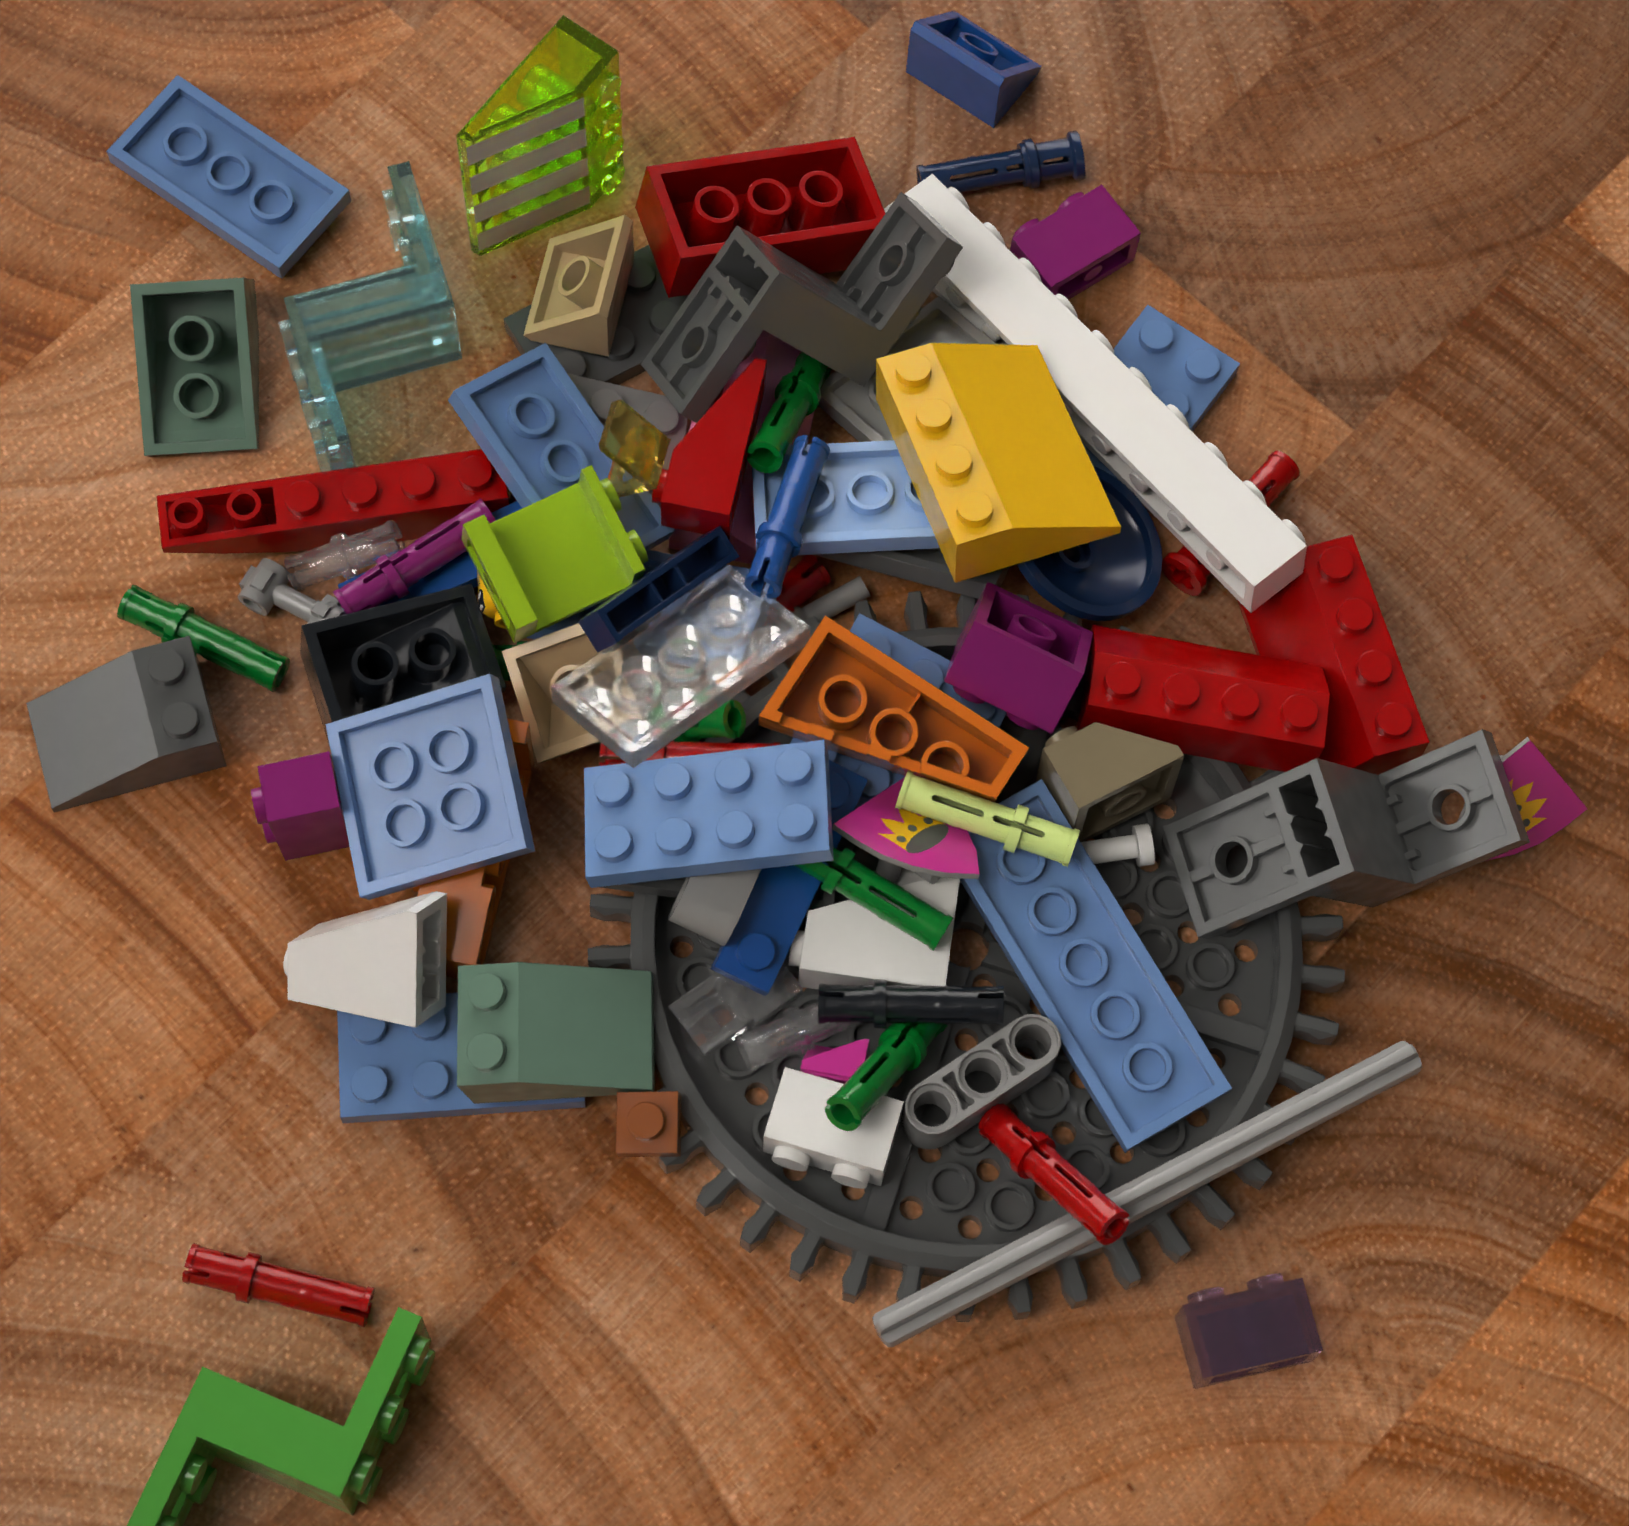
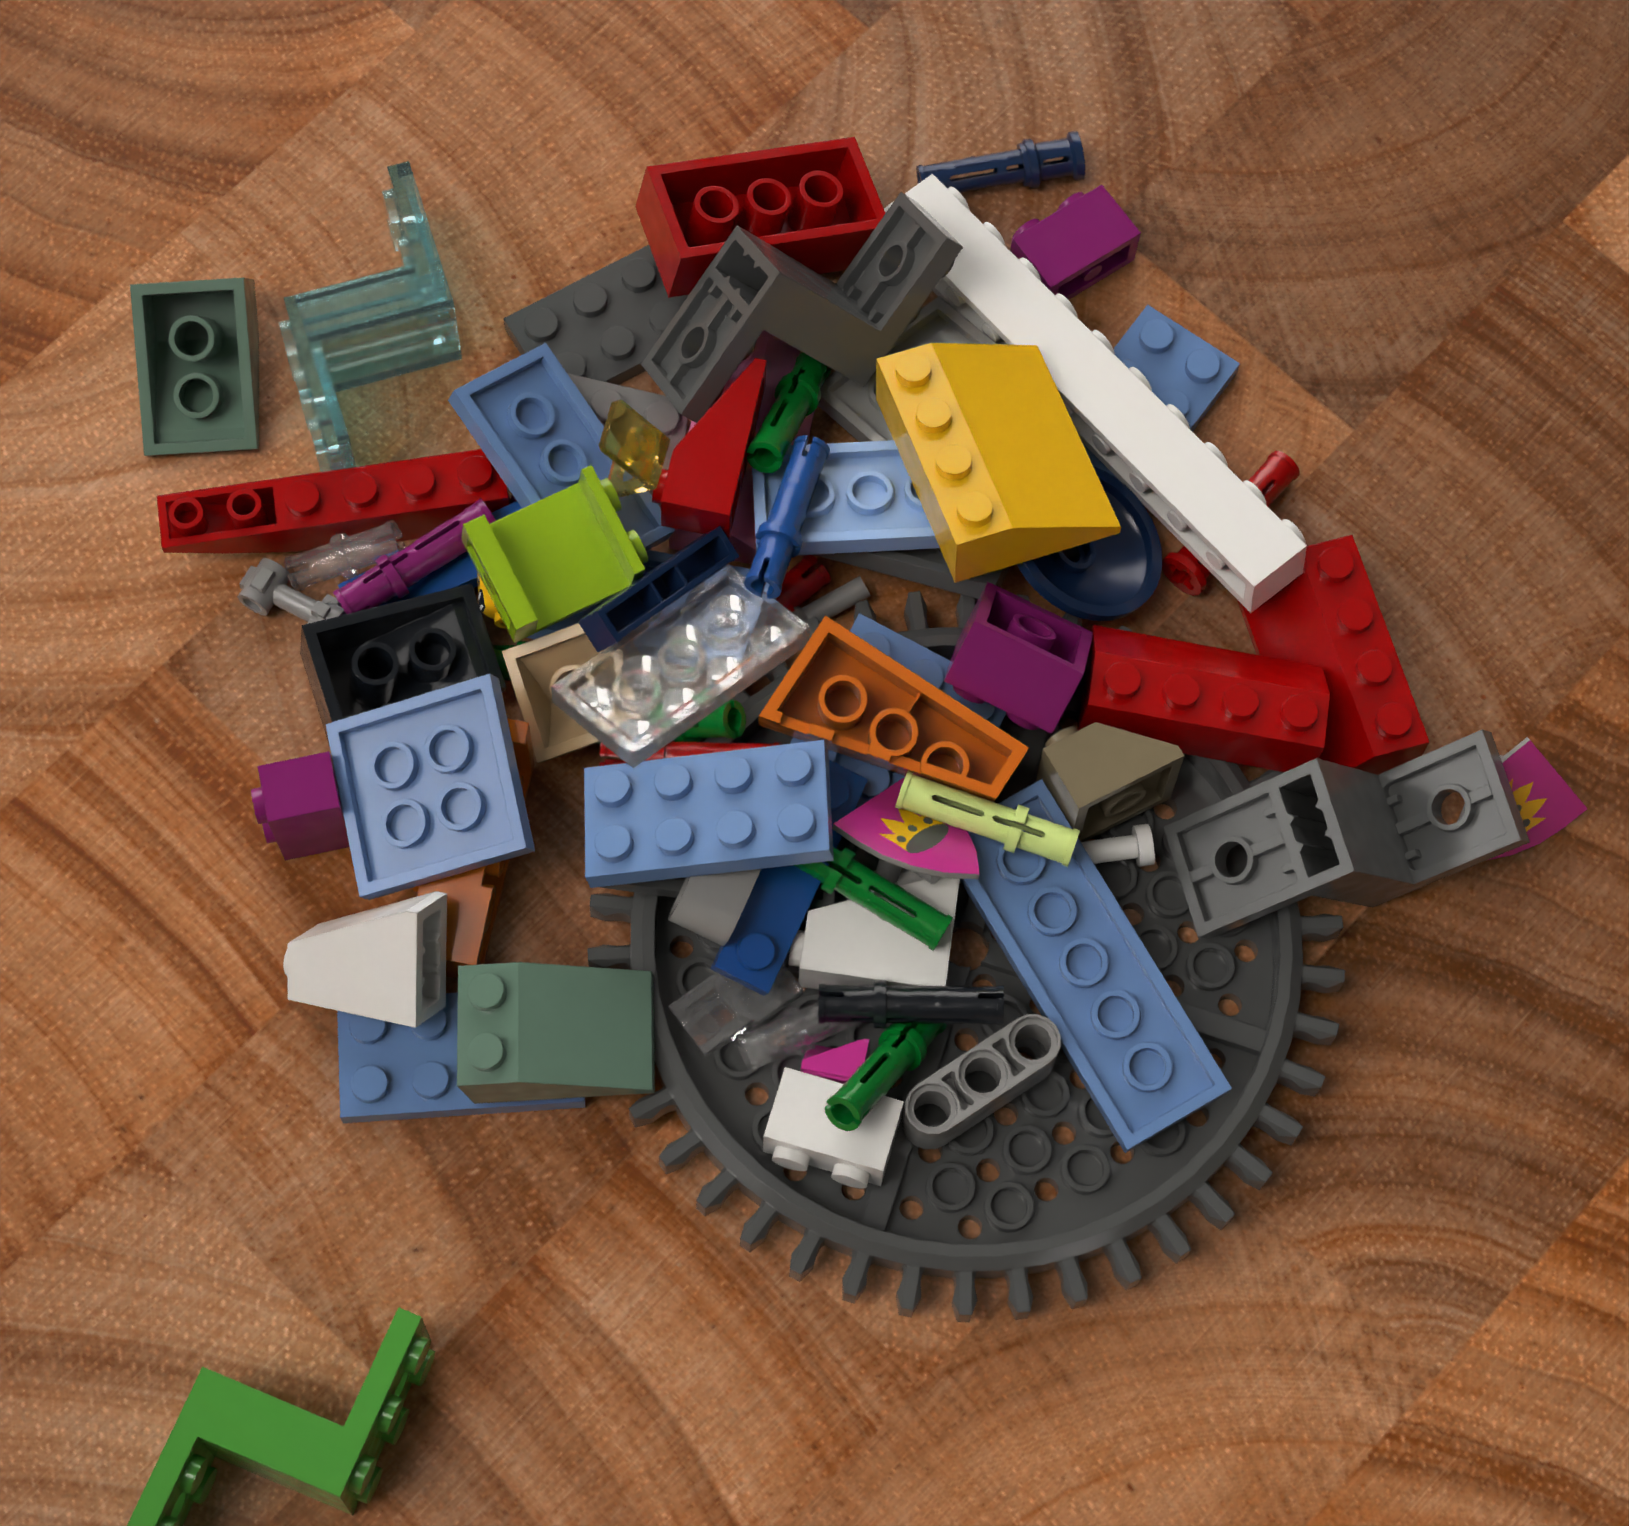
dark grey slope [26,635,227,812] -> none
medium blue plate [107,75,351,279] -> none
green pin [117,584,290,692] -> none
red pin [182,1243,375,1327] -> none
clear neon green slope [456,15,625,256] -> none
tan slope [523,215,634,357] -> none
dark orange plate [616,1091,682,1157] -> none
light grey axle [872,1041,1422,1347] -> none
blue slope [906,11,1042,128] -> none
red pin [978,1103,1130,1245] -> none
clear purple brick [1175,1273,1323,1389] -> none

